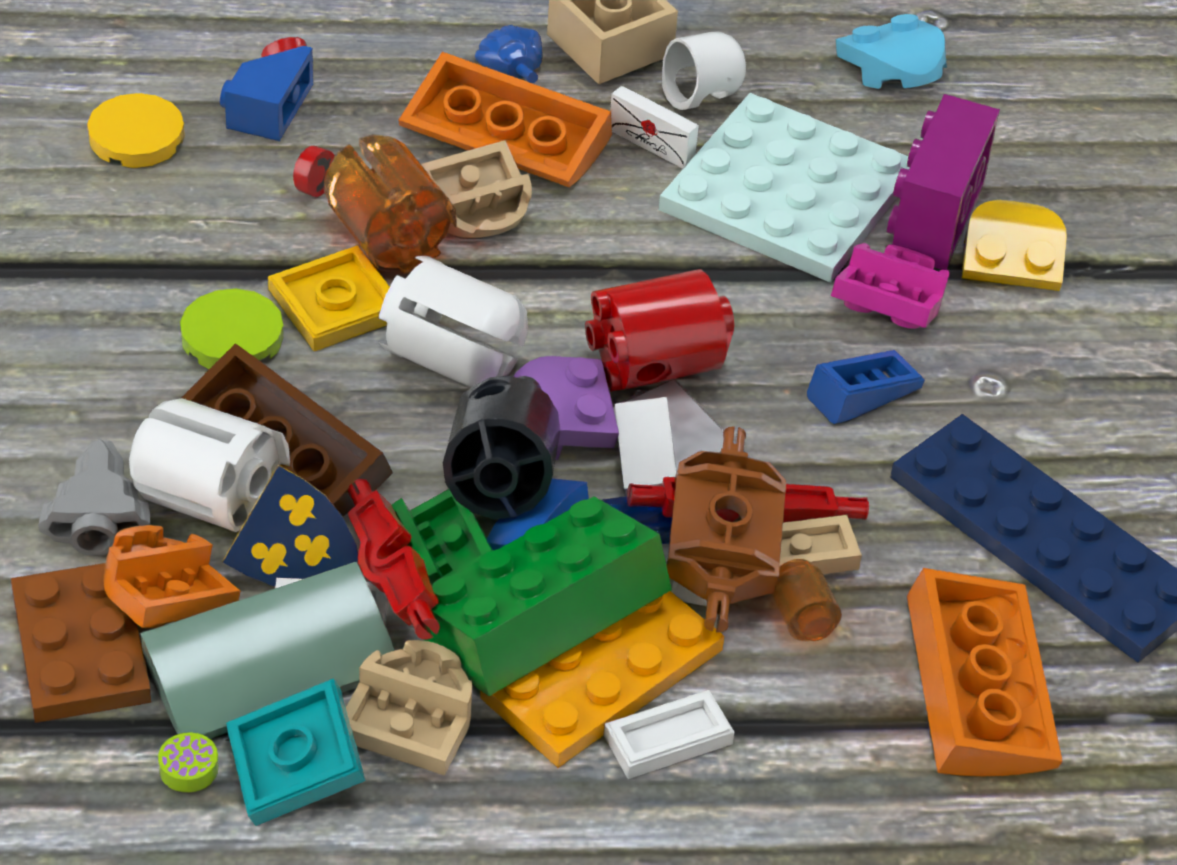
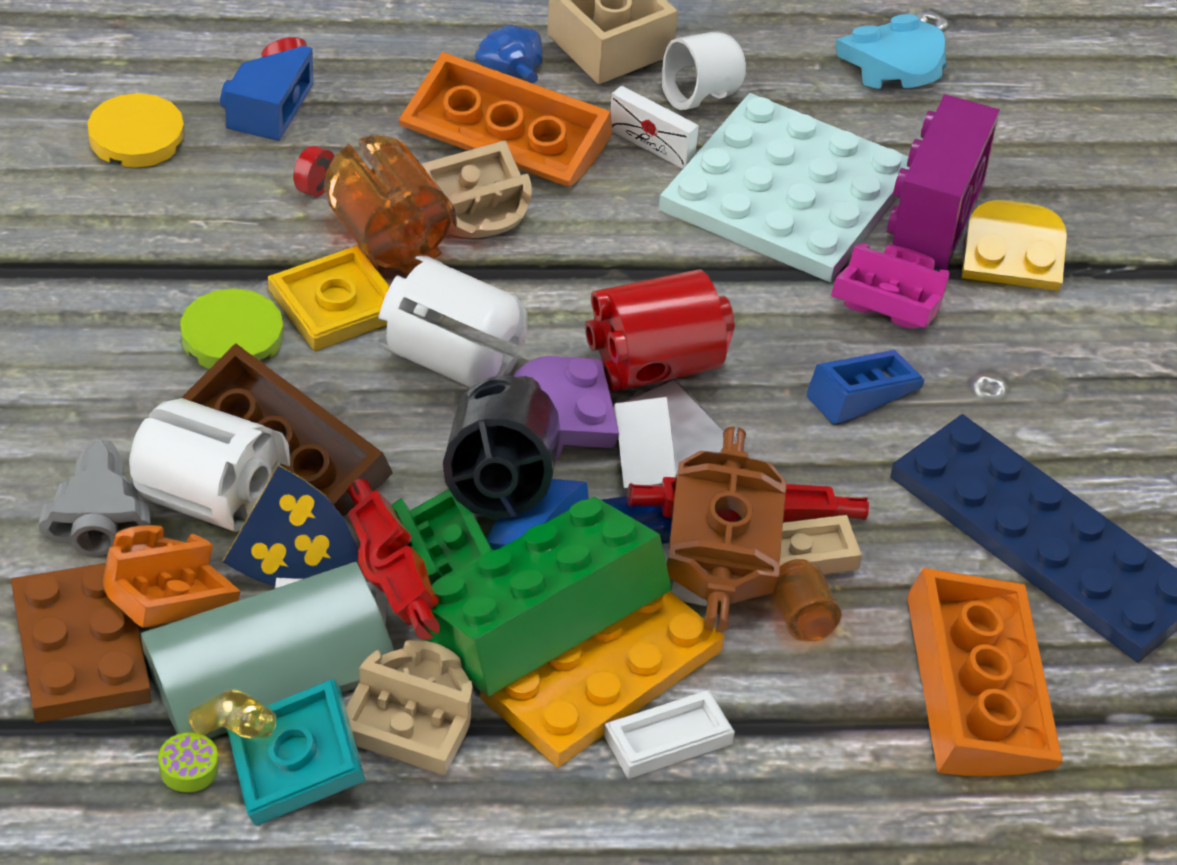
none -> clear yellow arm [189,690,276,739]

